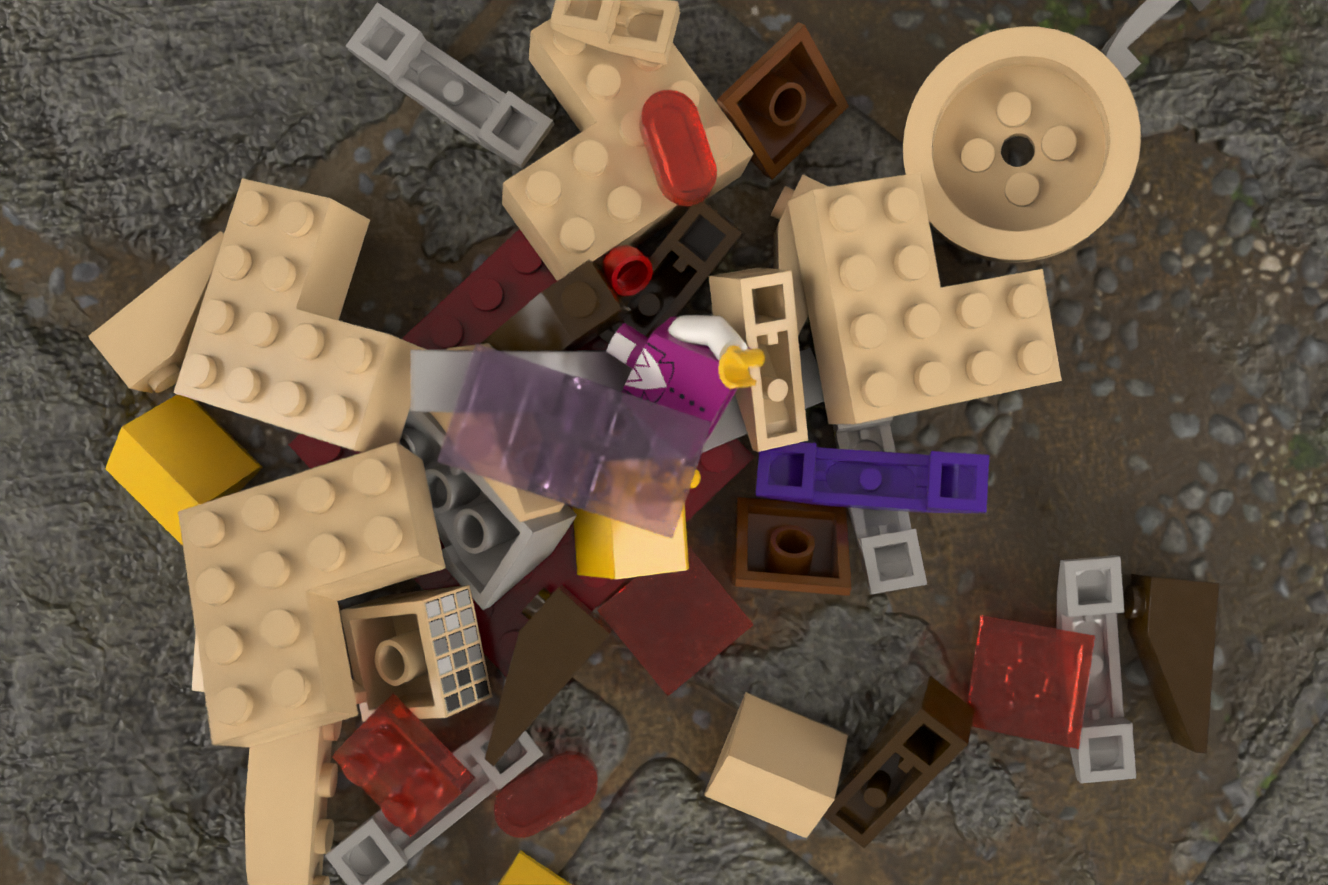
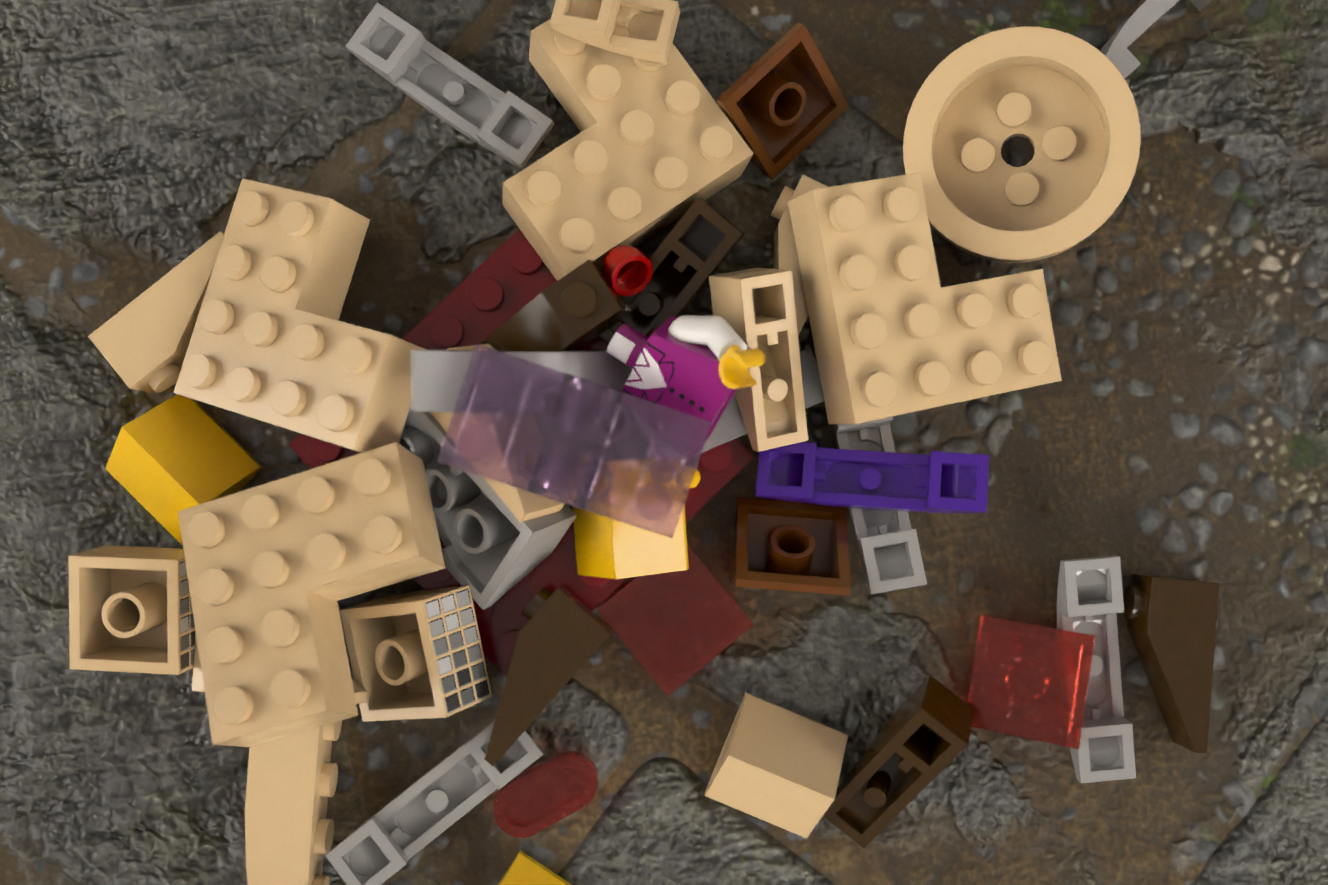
clear red plate [331,693,475,838] -> none
clear red tile [639,90,717,206] -> none
none -> tan brick [68,545,196,675]

